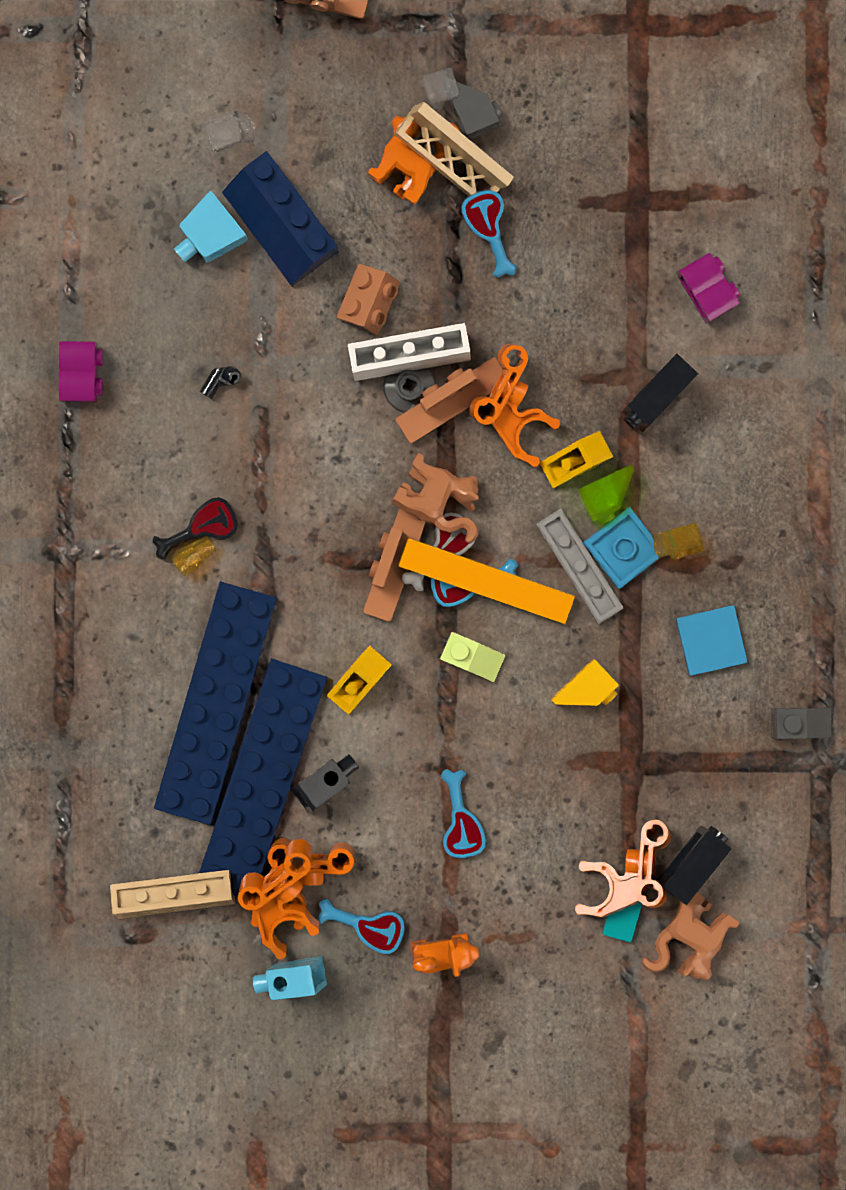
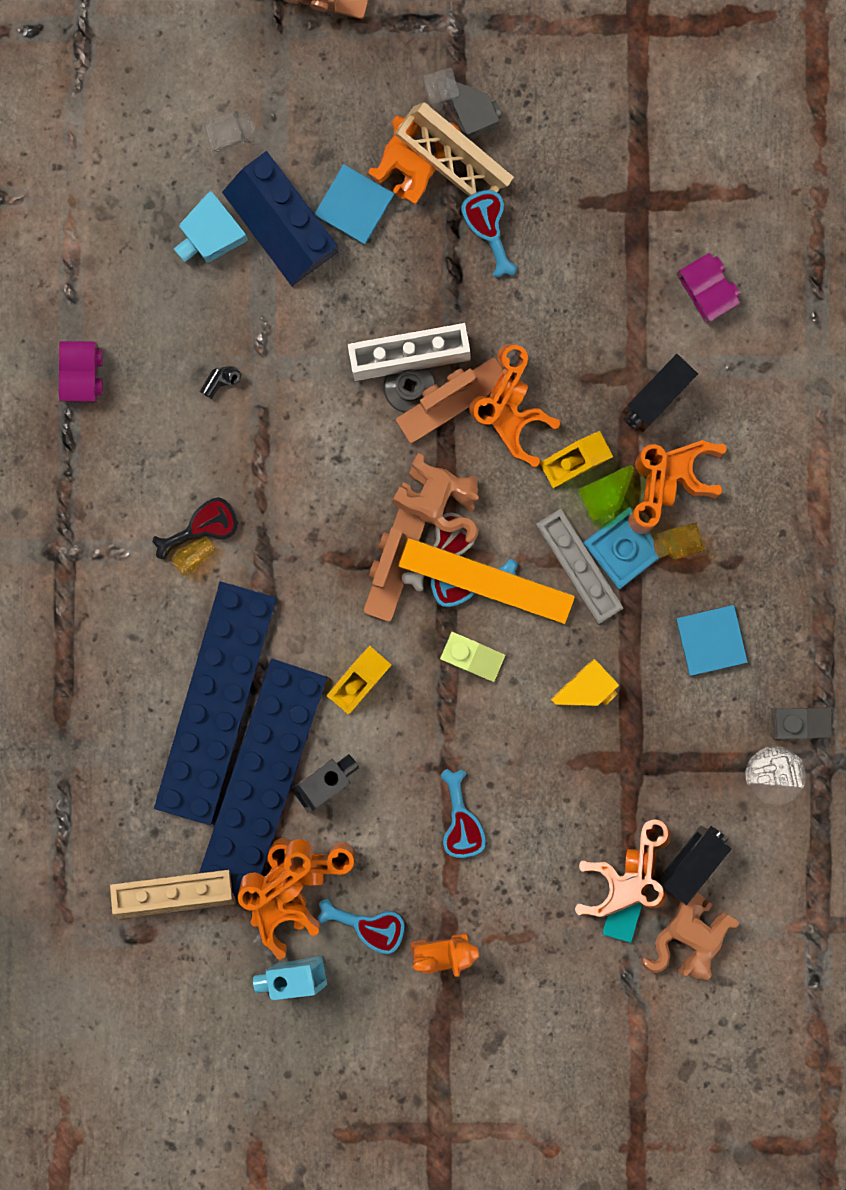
nougat bracket [336,264,400,335] -> none
none -> dark azure tile [314,164,394,246]
none -> orange piece [628,440,727,534]
none -> clear tile [746,746,806,805]

